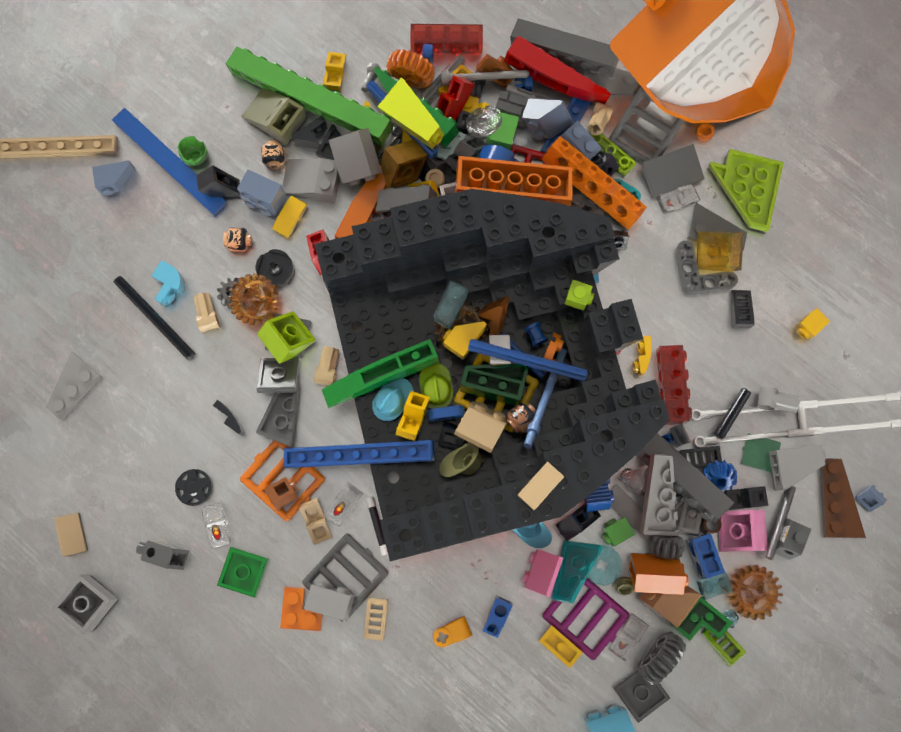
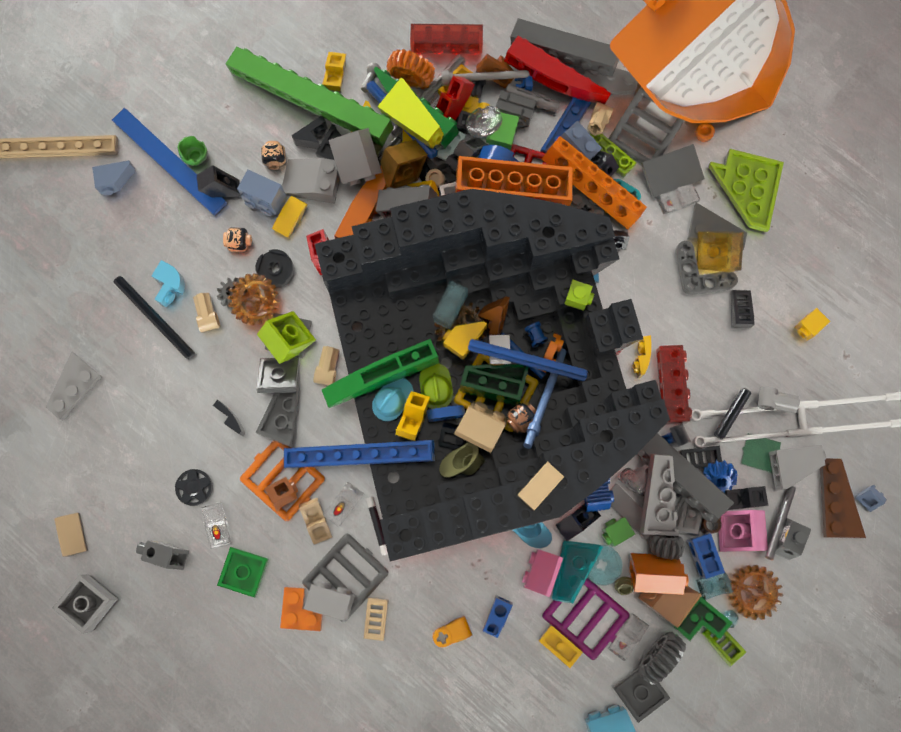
olive slope [241,88,307,145] -> none
blue beam [422,44,434,64] -> none
sand blue slope [522,99,574,140] -> none

